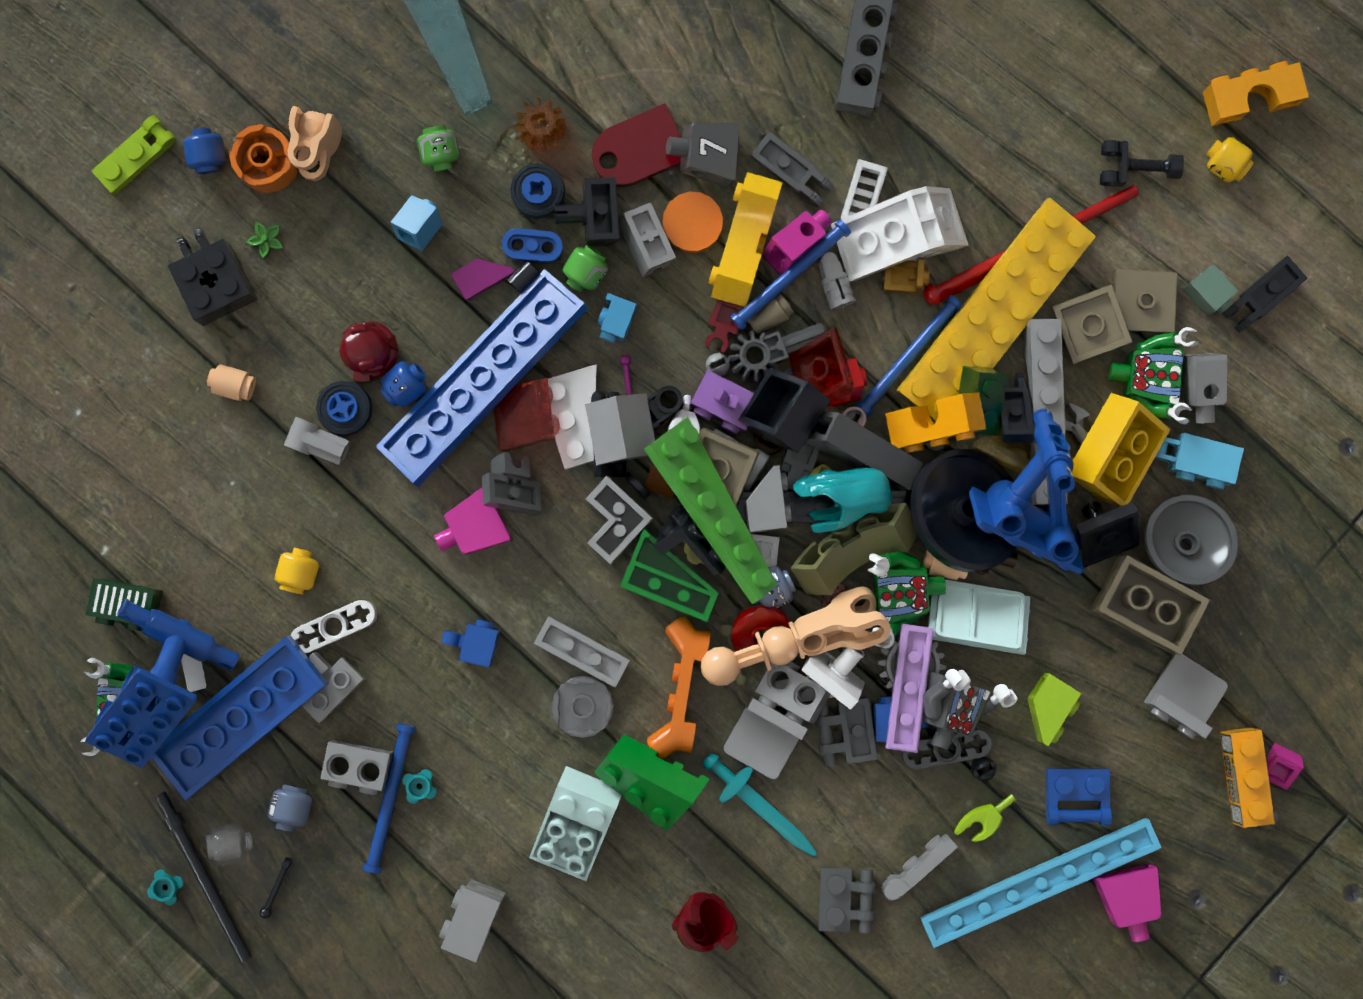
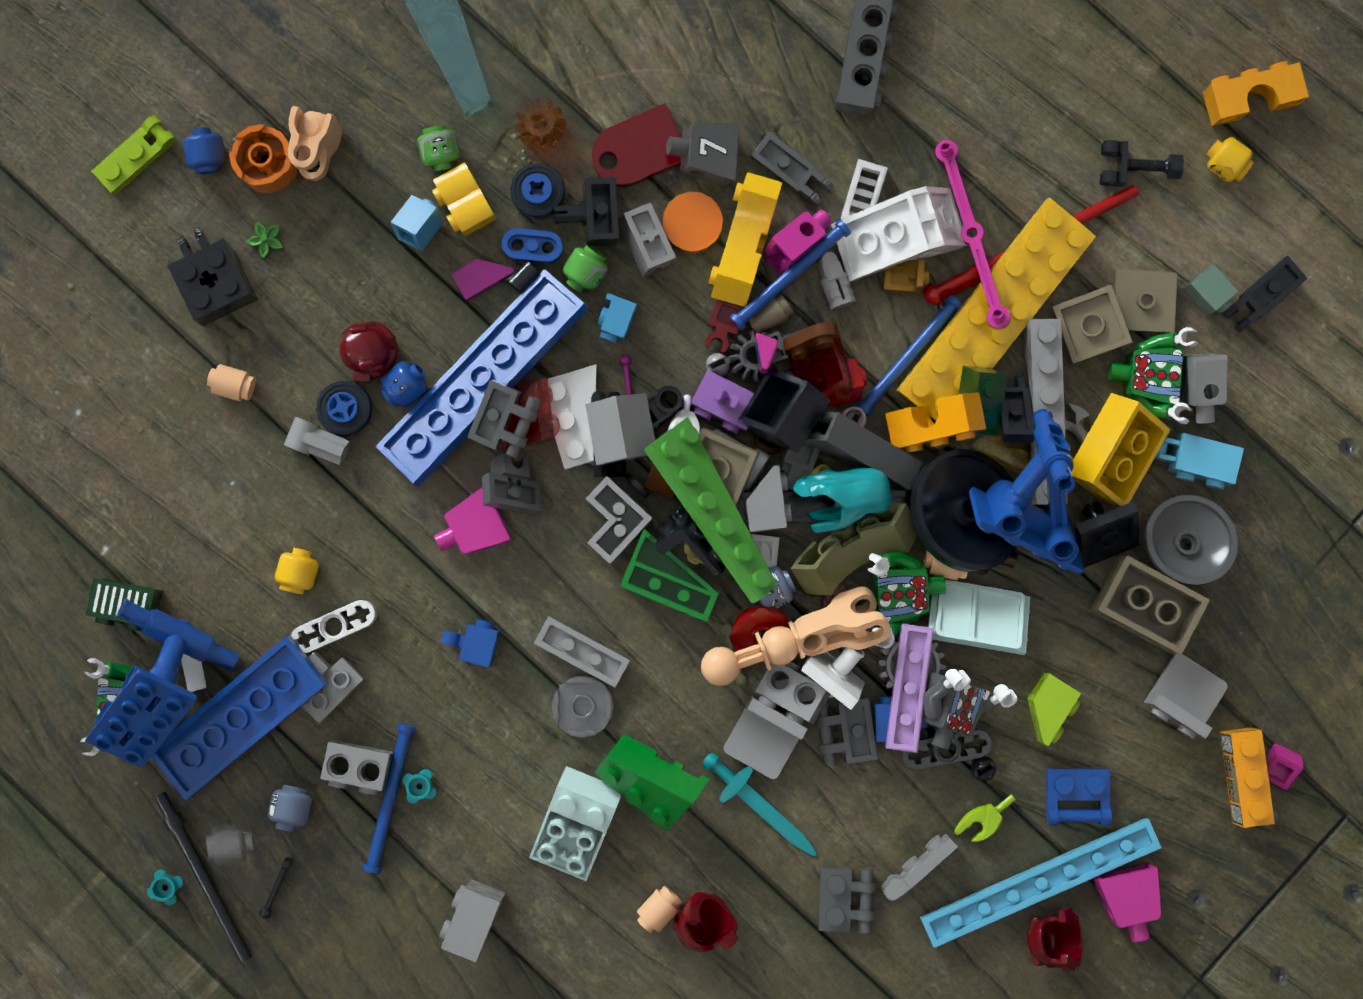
orange plate [647,615,711,760] -> none
none -> yellow brick [432,162,497,237]
none -> dark grey plate [467,380,541,458]
none -> light nougat brick [637,885,683,933]
none -> dark pink slope [754,333,778,374]
none -> reddish brown plate [783,322,839,360]
none -> dark pink piece [935,140,1011,330]
none -> dark red helmet [1027,908,1083,973]

